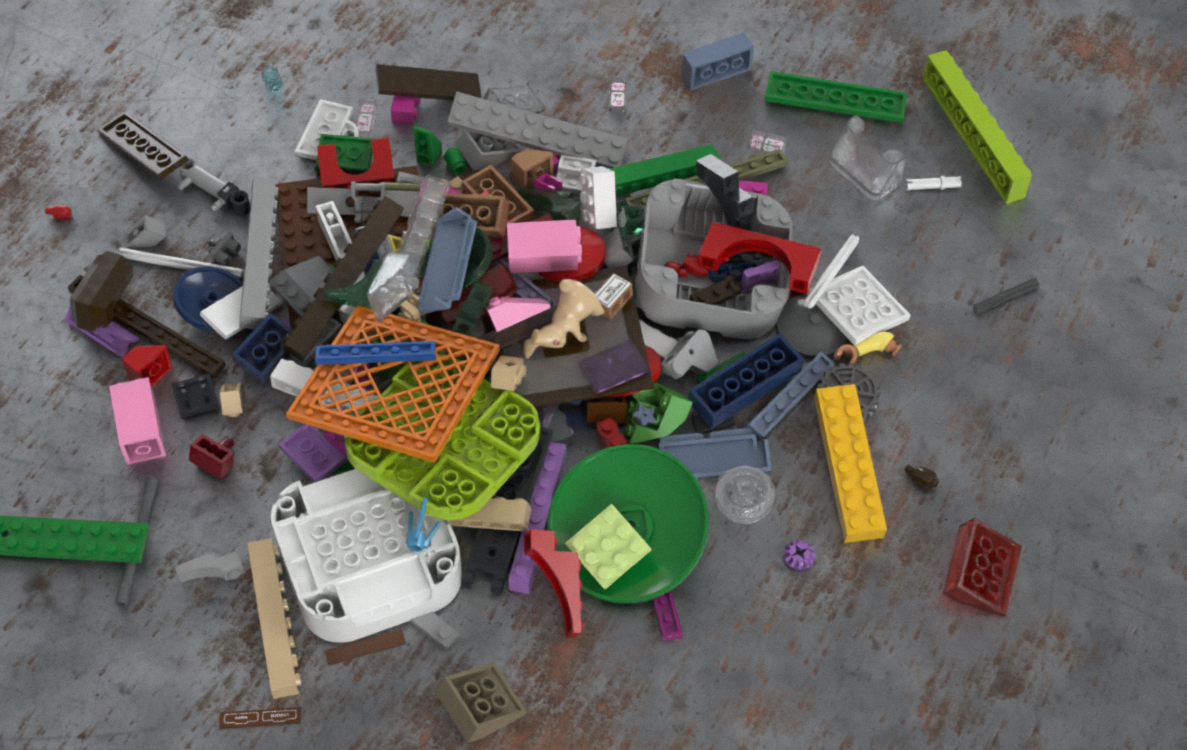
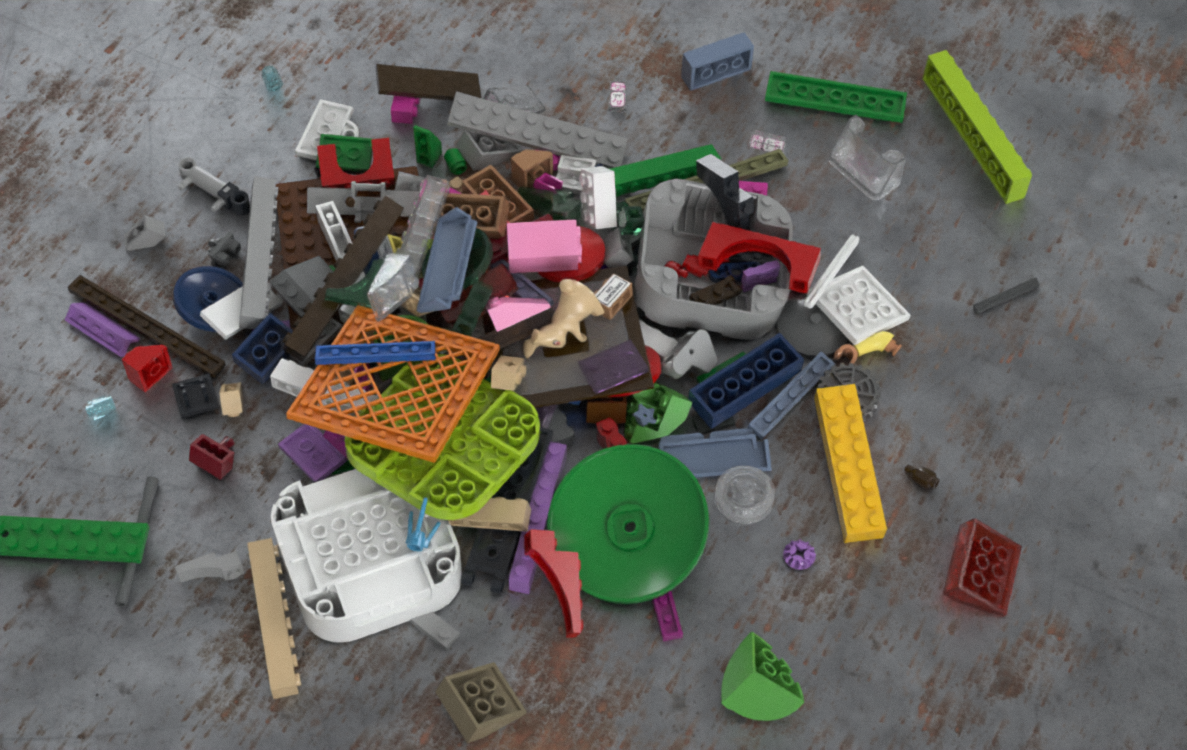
red cylinder [45,204,72,220] -> none
dark brown brick [70,251,133,332] -> none
tile [97,111,189,180] -> none
bright pink brick [109,377,166,465] -> none
white axle [119,248,244,279] -> none
reddish brown sticker [219,707,301,728] -> none
reddish brown sticker [325,629,406,665] -> none
clear tile [355,100,377,132] -> none
olive bar [379,182,434,191] -> none
tan plate [400,300,421,323] -> none
yellowish green plate [565,504,651,590] -> none
white pin [906,176,961,191] -> none
none -> clear light blue brick [85,395,116,420]
none -> bright green brick [721,631,804,721]

